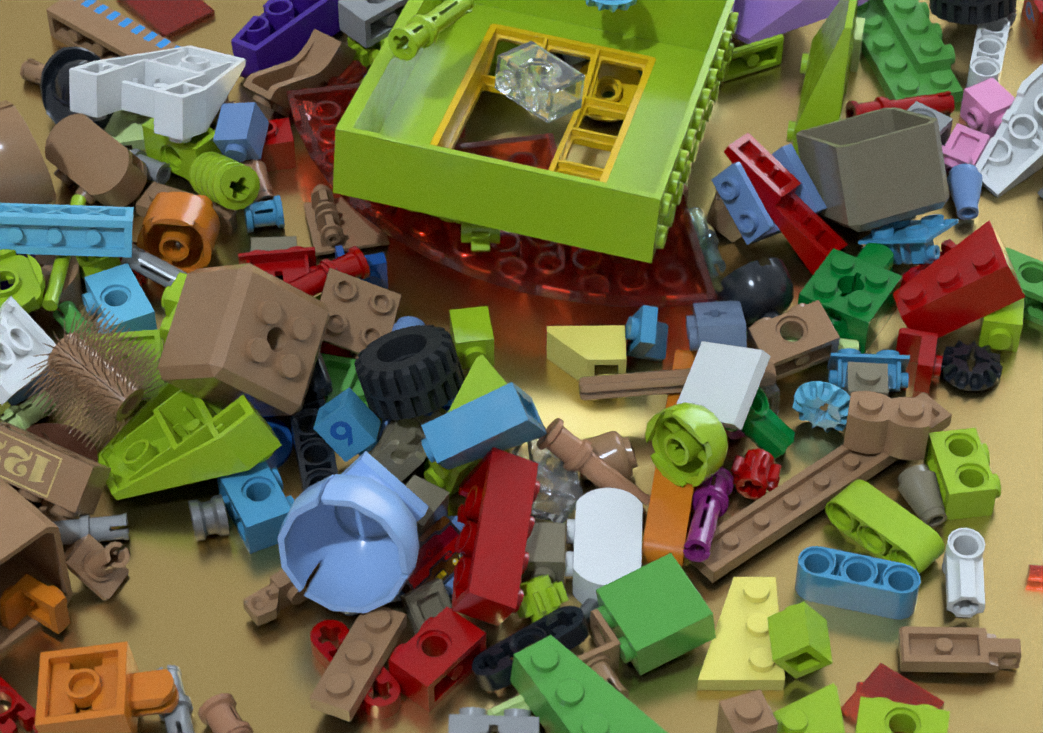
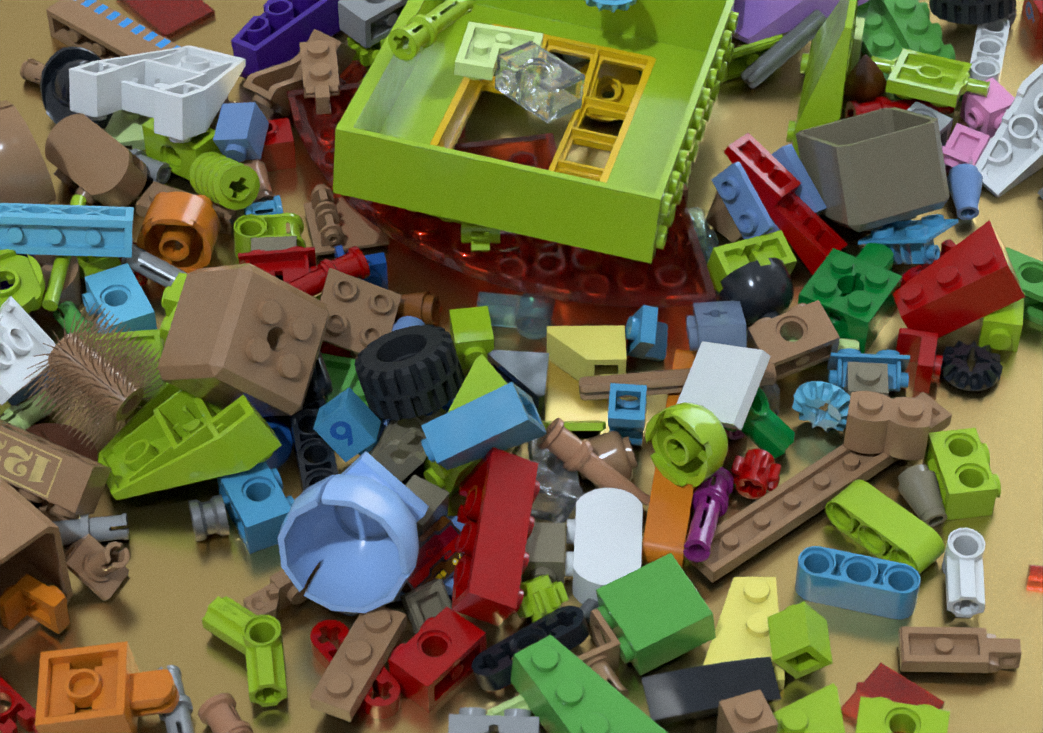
none -> lime piece [202,596,288,707]
none -> lime piece [234,212,306,259]
none -> medium nougat hinge [300,40,340,115]
none -> dark orange cone [395,291,441,326]
none -> yellowish green plate [454,22,544,81]
none -> clear light blue piece [477,288,555,339]
none -> slope [487,350,549,421]
none -> lime piece [542,420,606,431]
none -> dark azure leg [608,383,647,446]
none -> black slope [641,657,781,726]
none -> lime brick [704,230,797,301]
none -> flat silver axle [741,9,827,89]
none -> reddish brown brick [842,54,887,109]
none -> lime plate [871,48,990,108]

